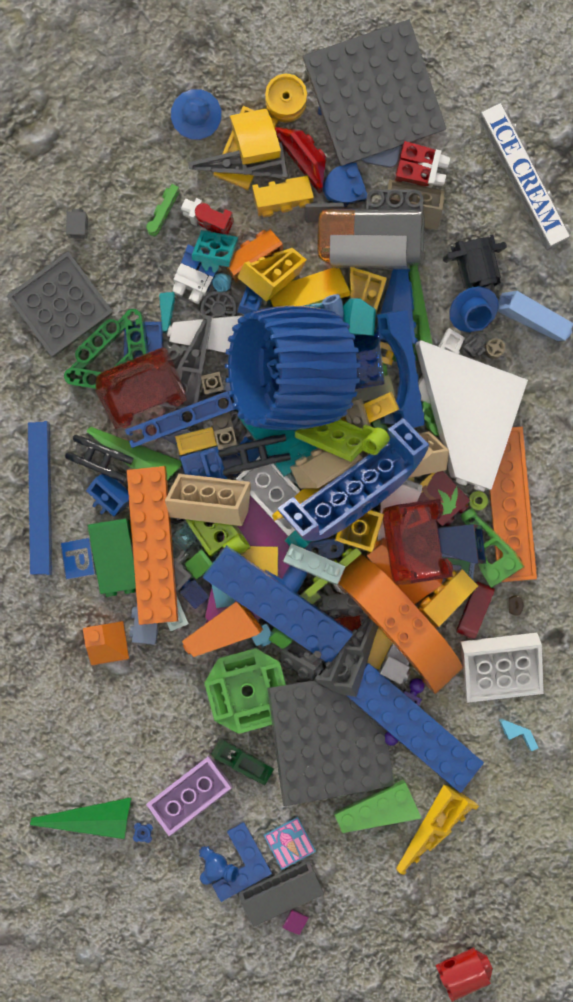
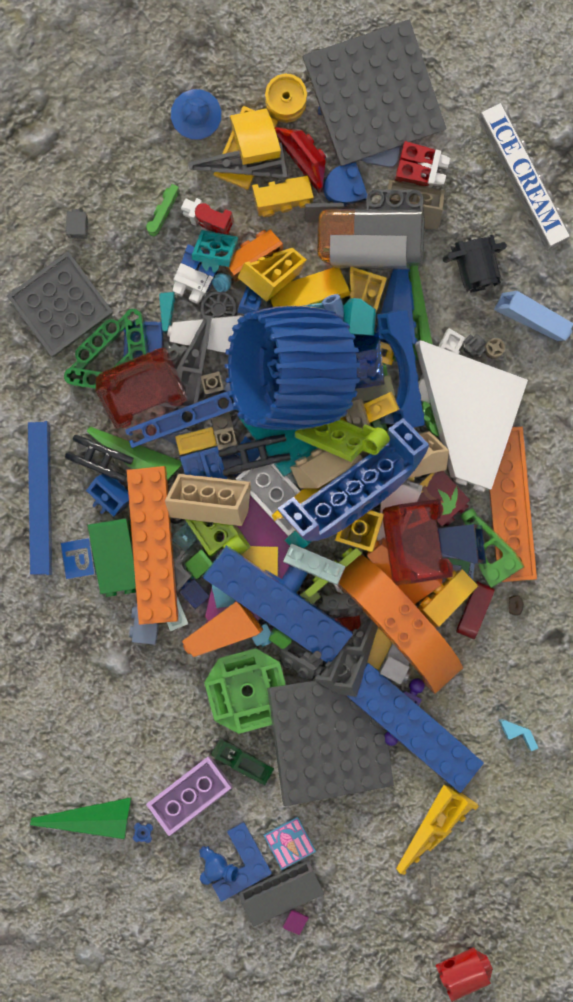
orange slope [83,621,129,665] -> none
blue plate [306,539,344,559] -> none
bright green wedge [334,780,421,833] -> none
blue helmet [449,286,498,333] -> none
white slope [461,633,544,703] -> none
lime plate [469,491,488,510] -> none

